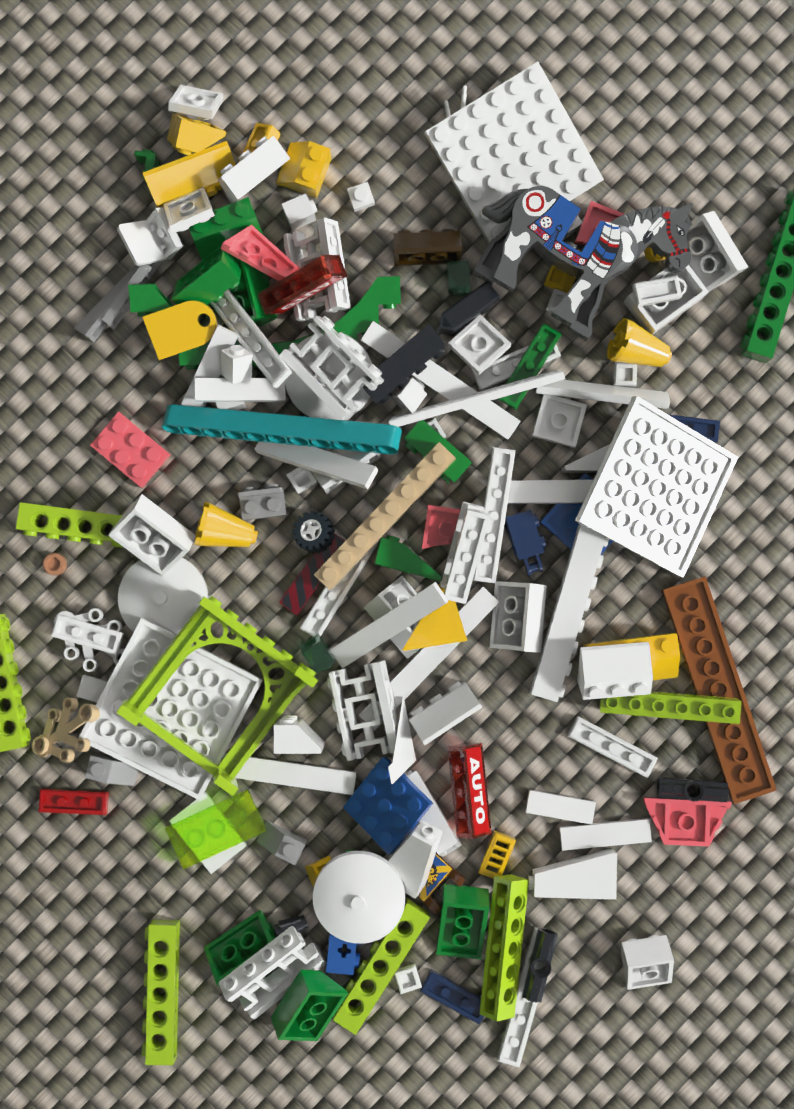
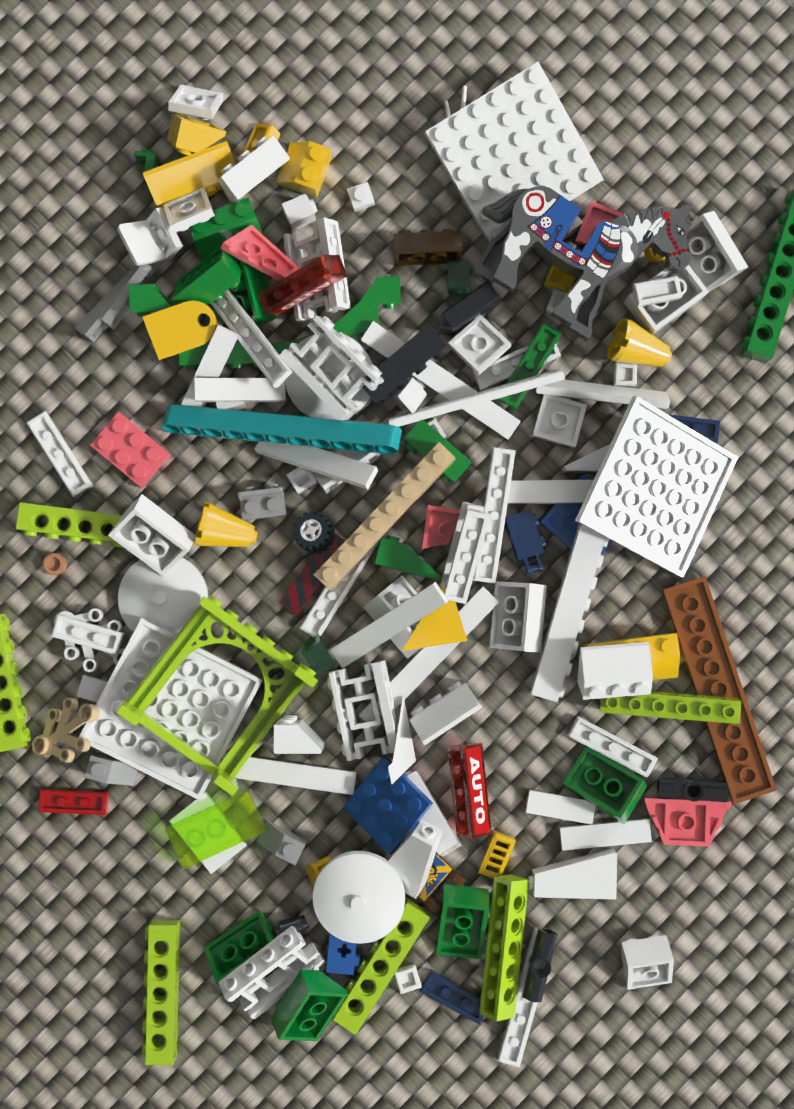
white brick [221,345,253,384] -> none
none -> white tile [27,411,93,498]
none -> green slope [562,746,647,824]

